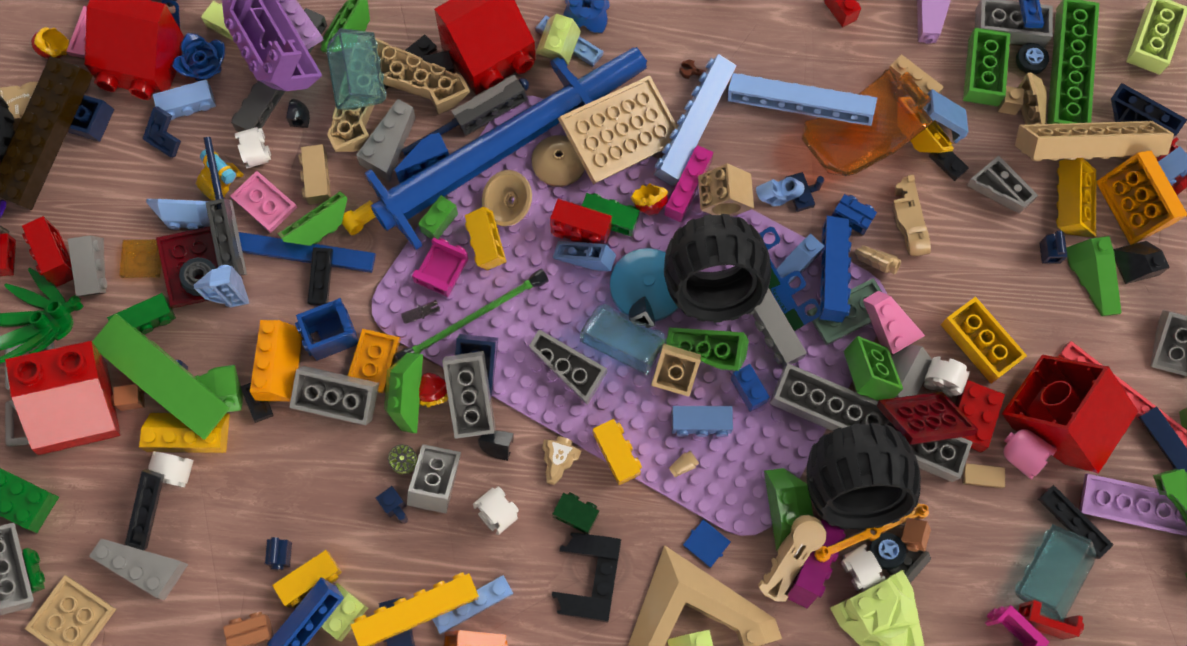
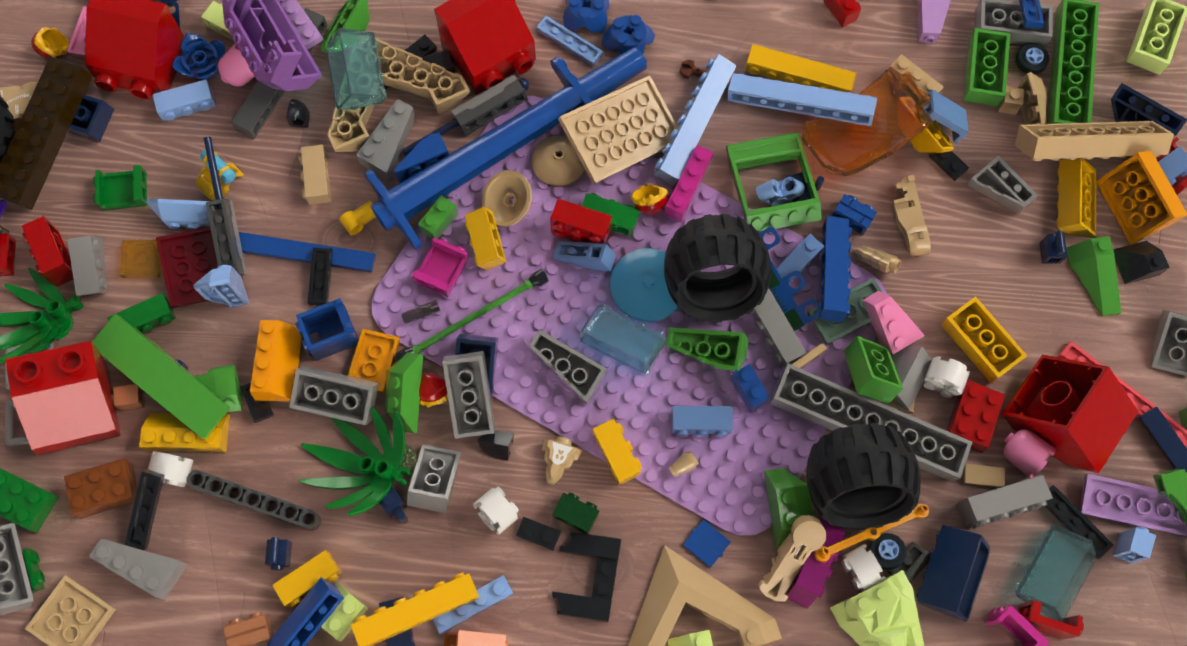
dark blue plate [143,106,181,158] -> none
wheel [179,257,216,296] -> none
bright pink plate [230,171,298,233] -> none
white brick [235,127,271,168] -> none
bright green wedge [277,191,347,246] -> none
yellowish green slope [536,13,581,65] -> none
black brick [629,296,655,328] -> none
tan brick [651,344,701,397] -> none
tan brick [698,163,754,217] -> none
dark red plate [877,392,978,445] -> none
nougat brick [901,518,931,552] -> none
none -> dark orange brick [64,458,138,519]
none -> green panel [93,165,147,211]
none -> dark grey beam [187,470,321,531]
none -> bright pink cylinder [218,43,255,87]
none -> green plant [299,406,411,517]
none -> black plate [516,517,561,551]
none -> blue brick [602,15,655,55]
none -> bright green window [726,132,822,232]
none -> yellow brick [745,44,856,92]
none -> tan tile [792,344,827,369]
none -> dark blue windscreen [917,525,990,622]
none -> light grey brick [956,475,1053,529]
none -> light blue brick [1113,526,1156,563]

